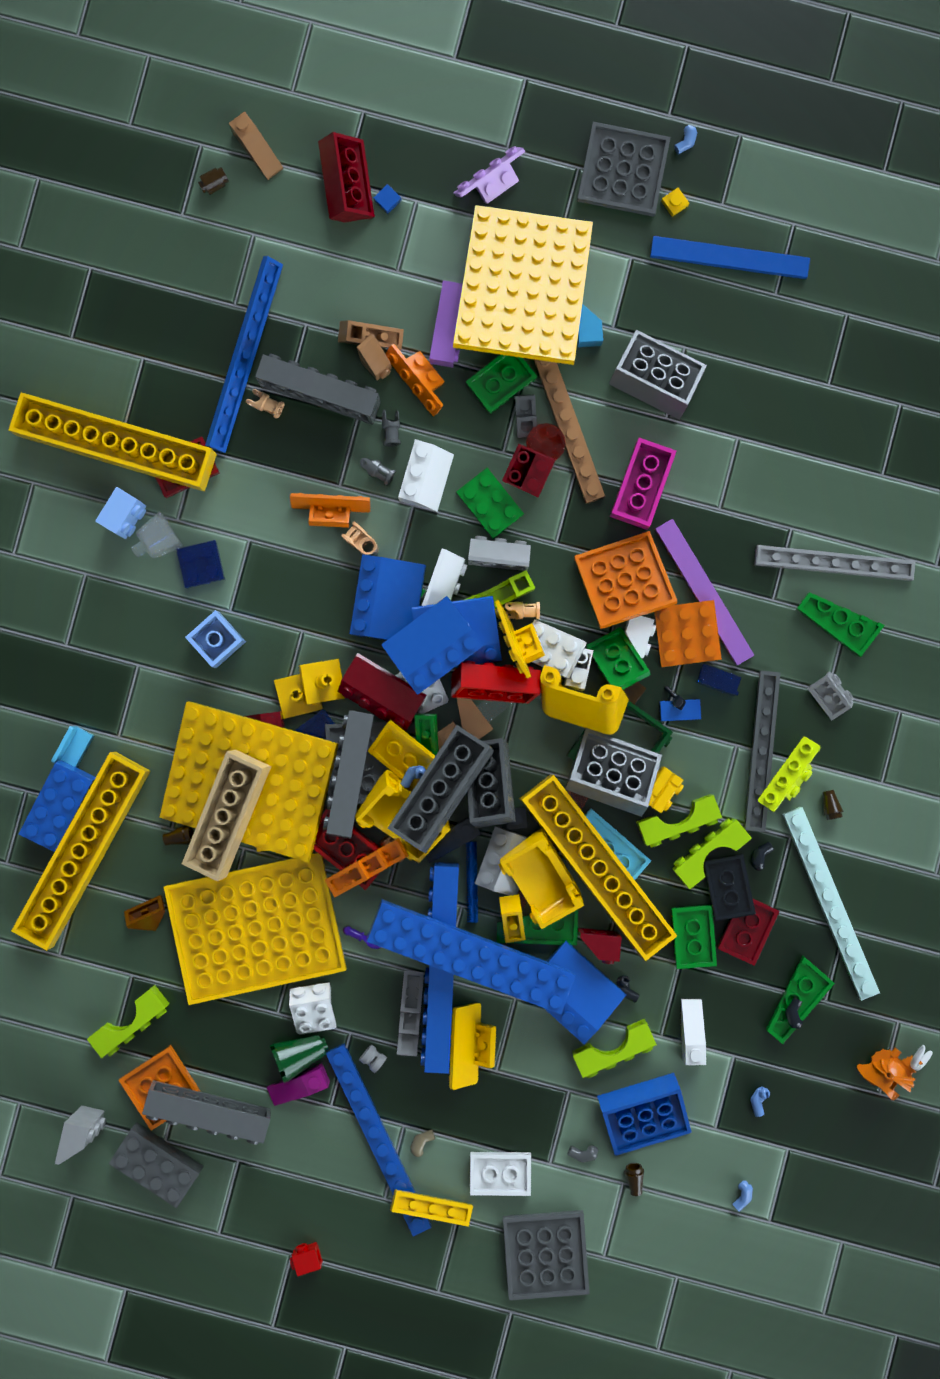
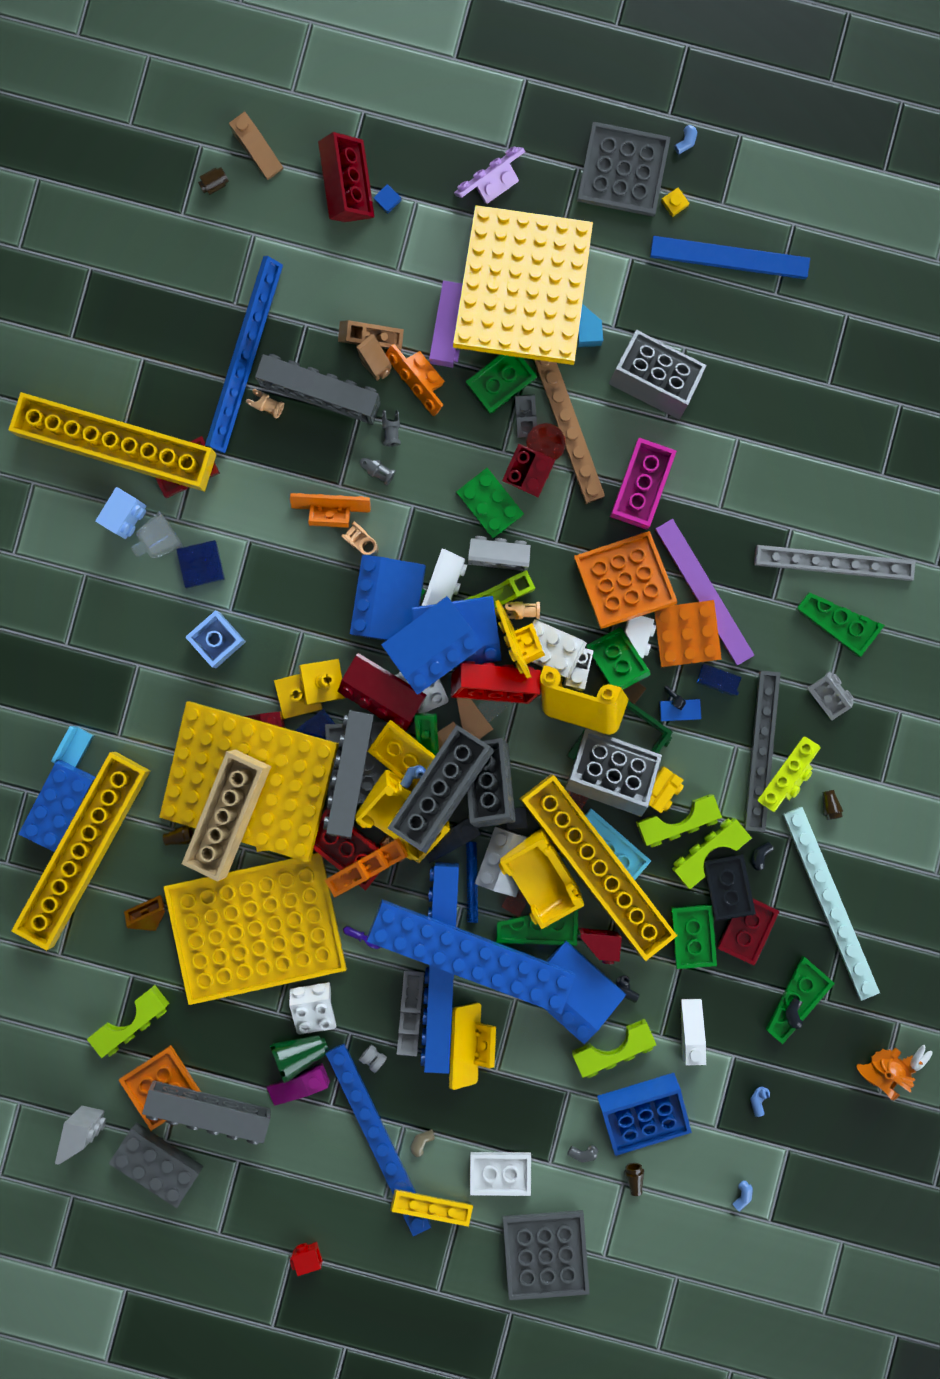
white slope [398,439,454,512] -> none
yellow slope [499,894,526,943] -> none

